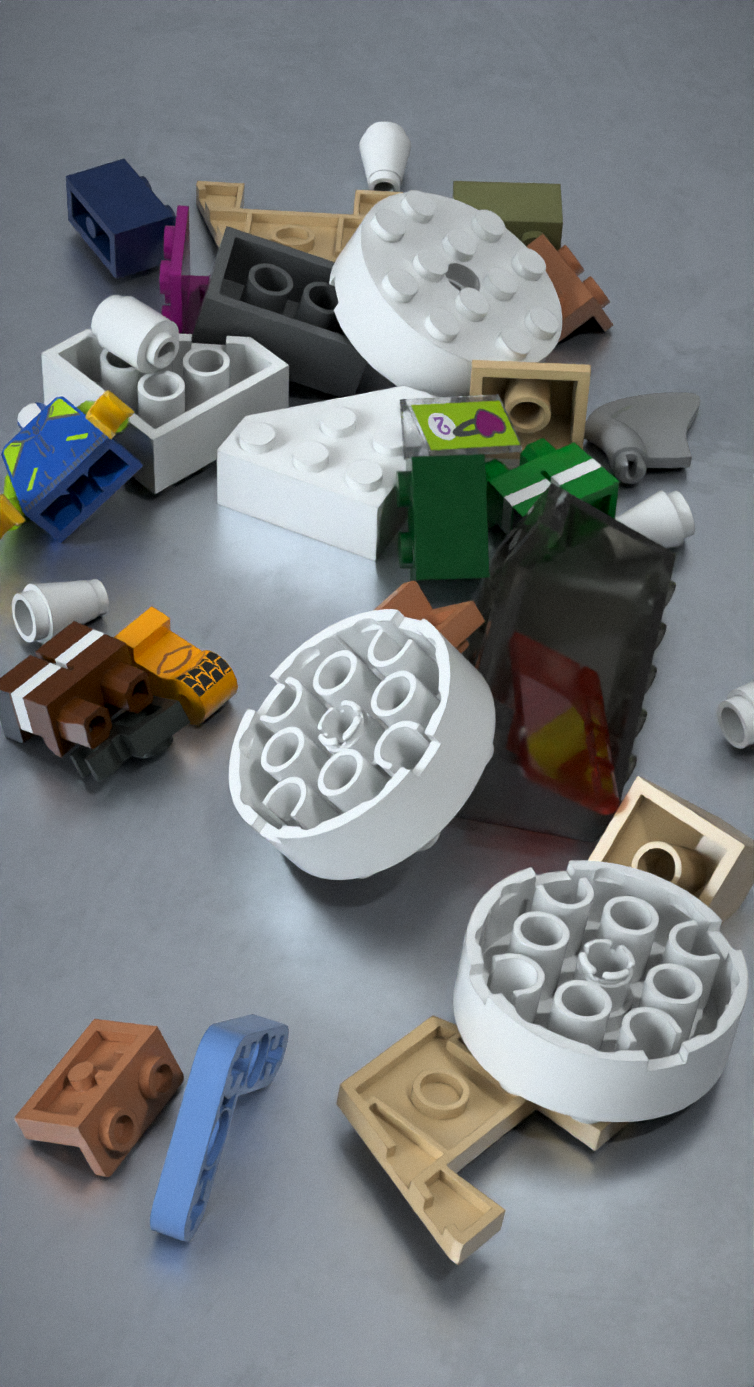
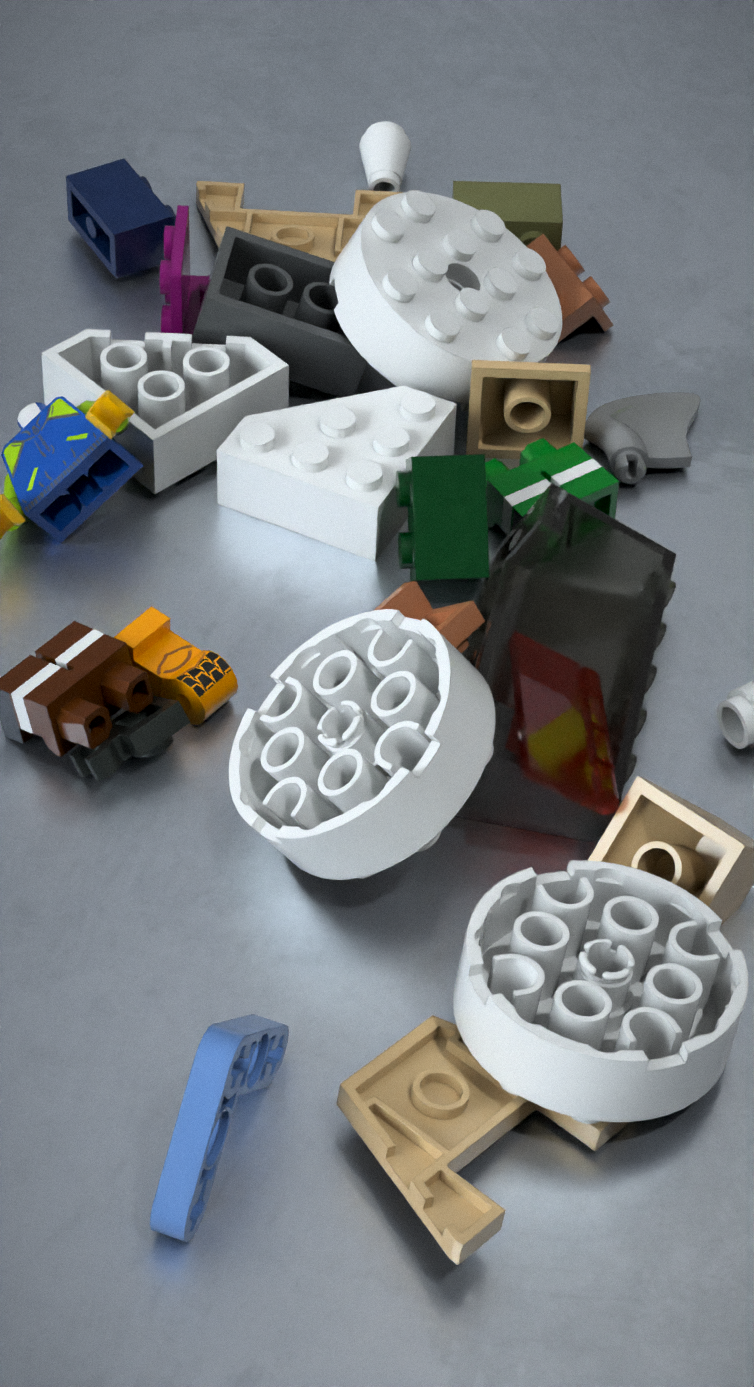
white cone [12,579,109,644] -> none
nougat bracket [14,1019,184,1177] -> none
white brick [91,295,179,374] -> none
slope [400,394,522,460] -> none
white cone [601,490,695,559] -> none

